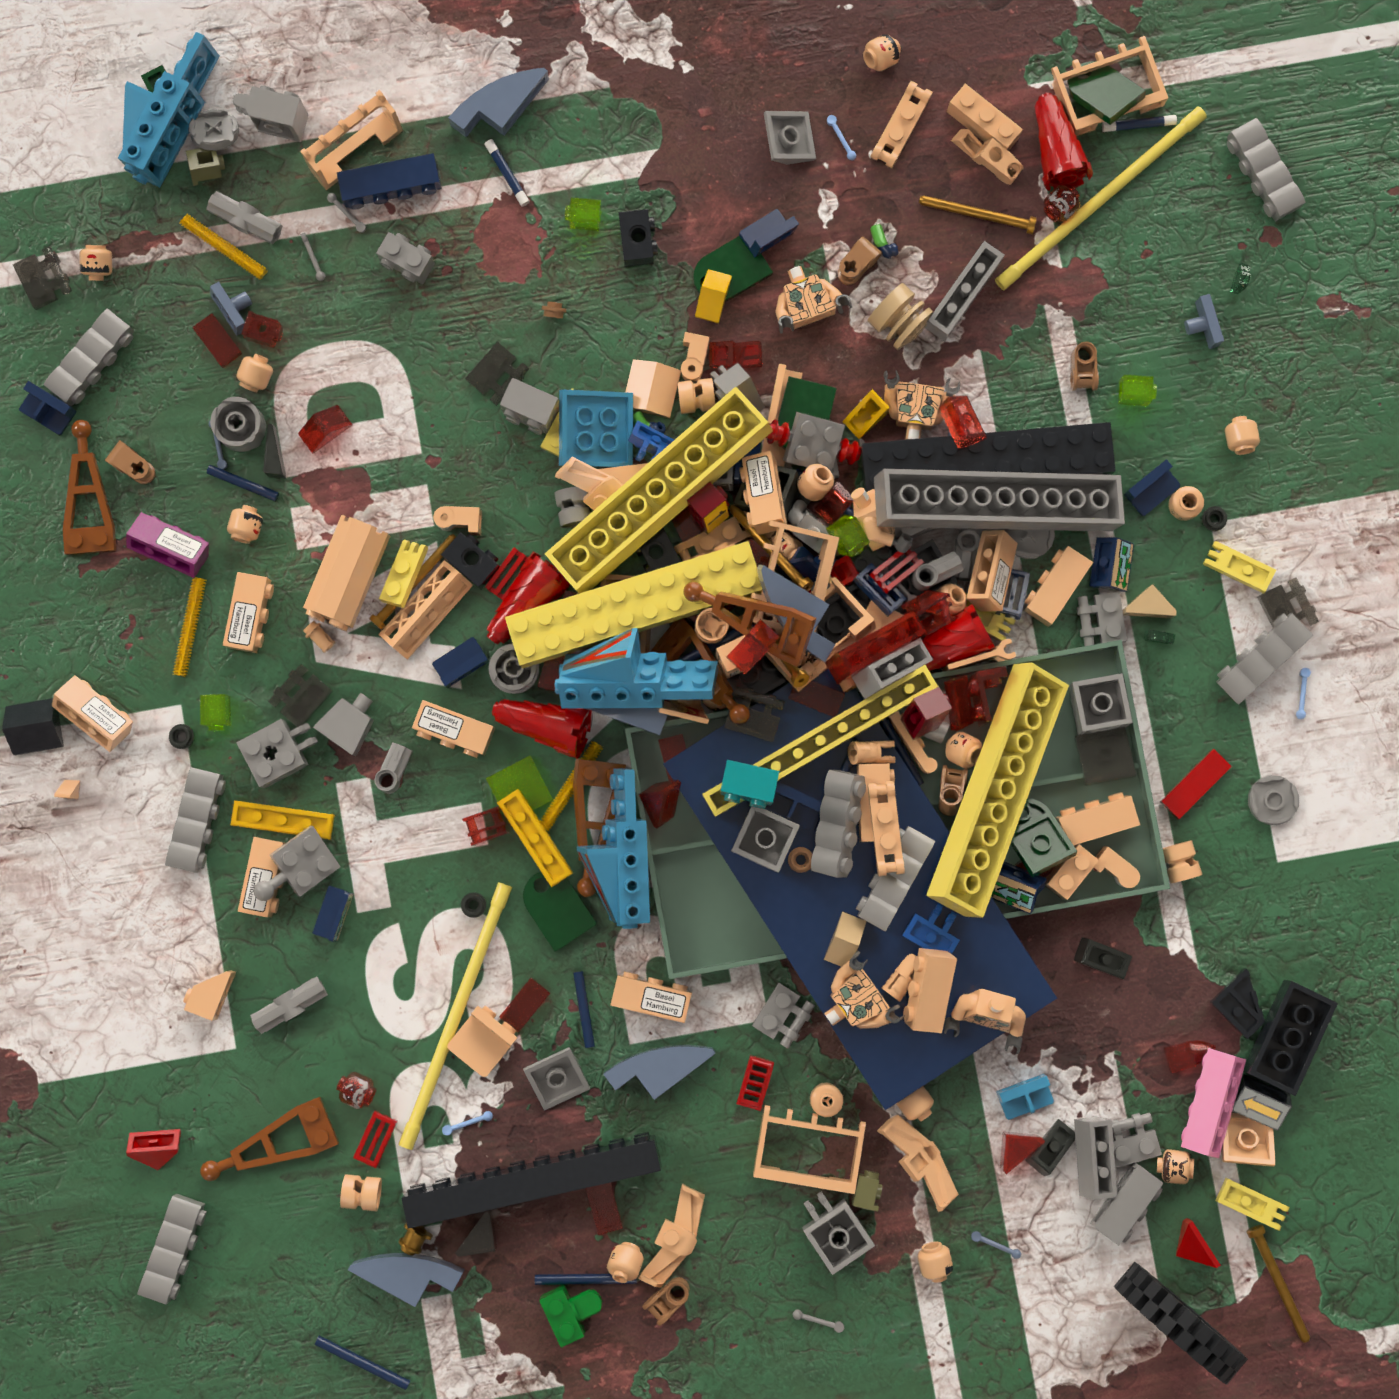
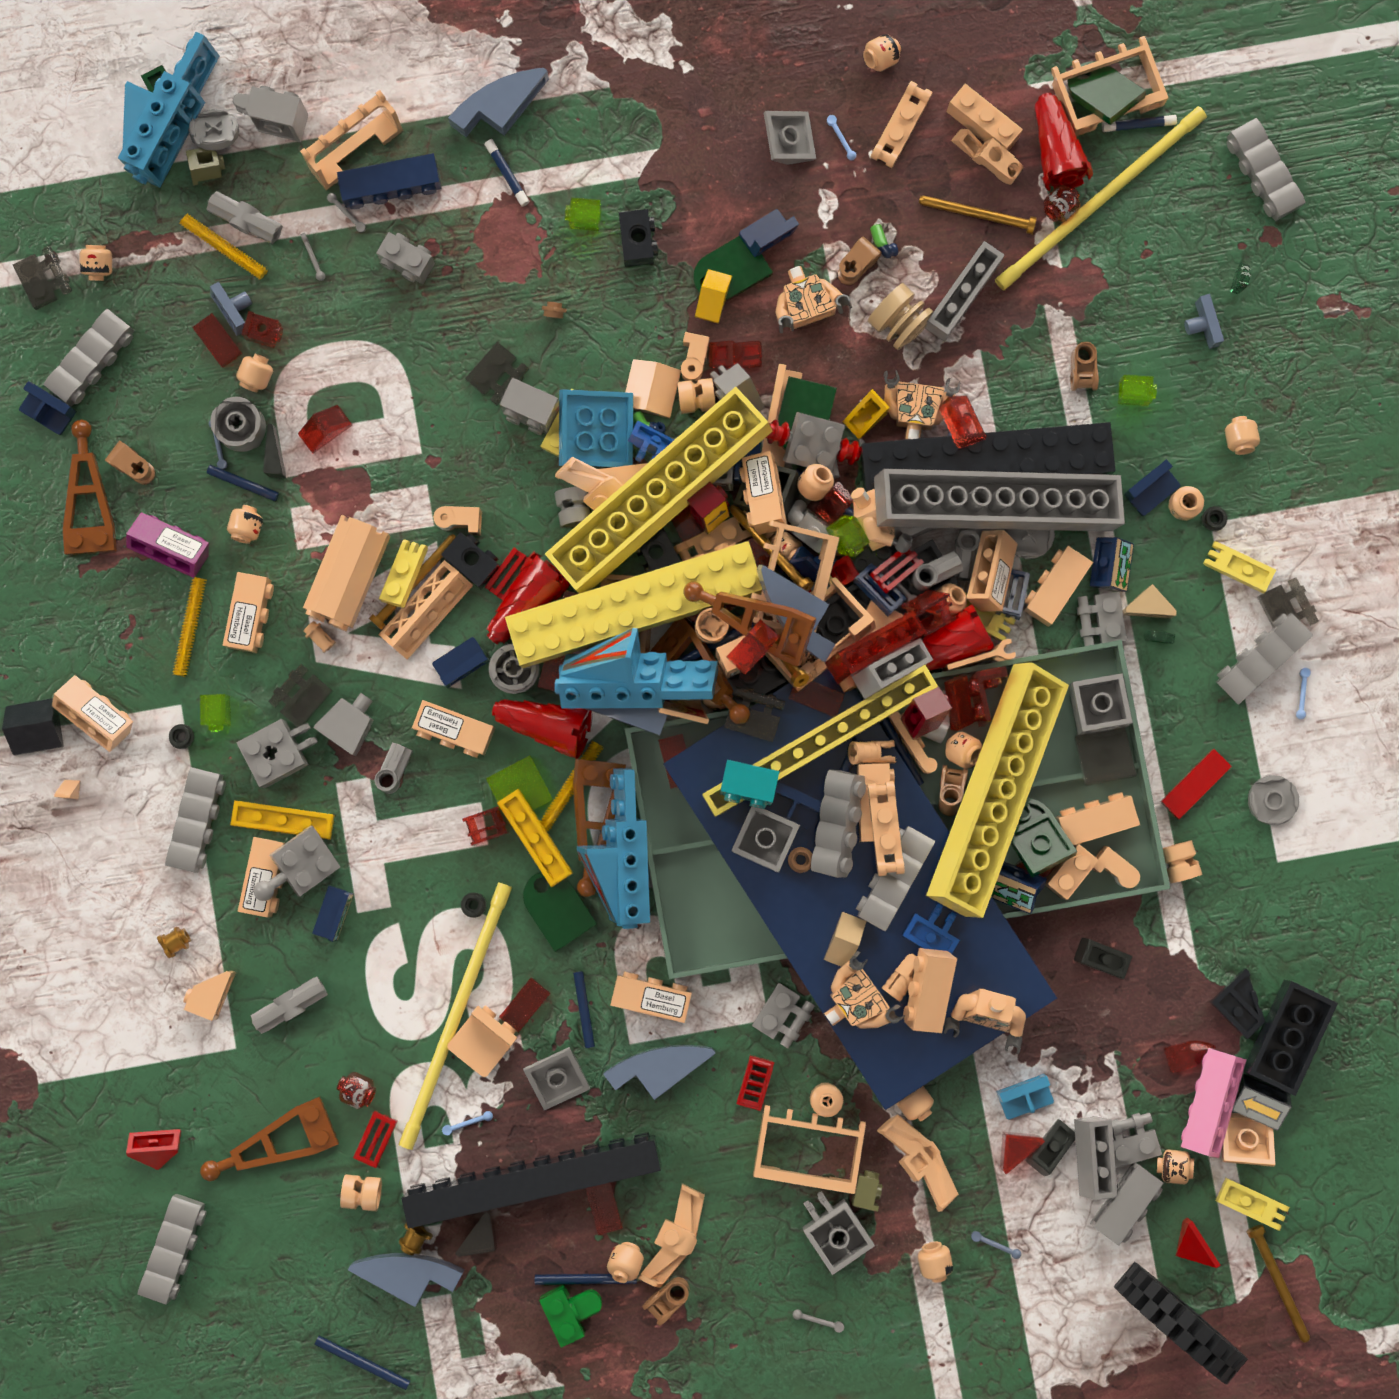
clear red slope [639,779,681,829] -> none
none -> pearl gold brick [157,926,191,958]

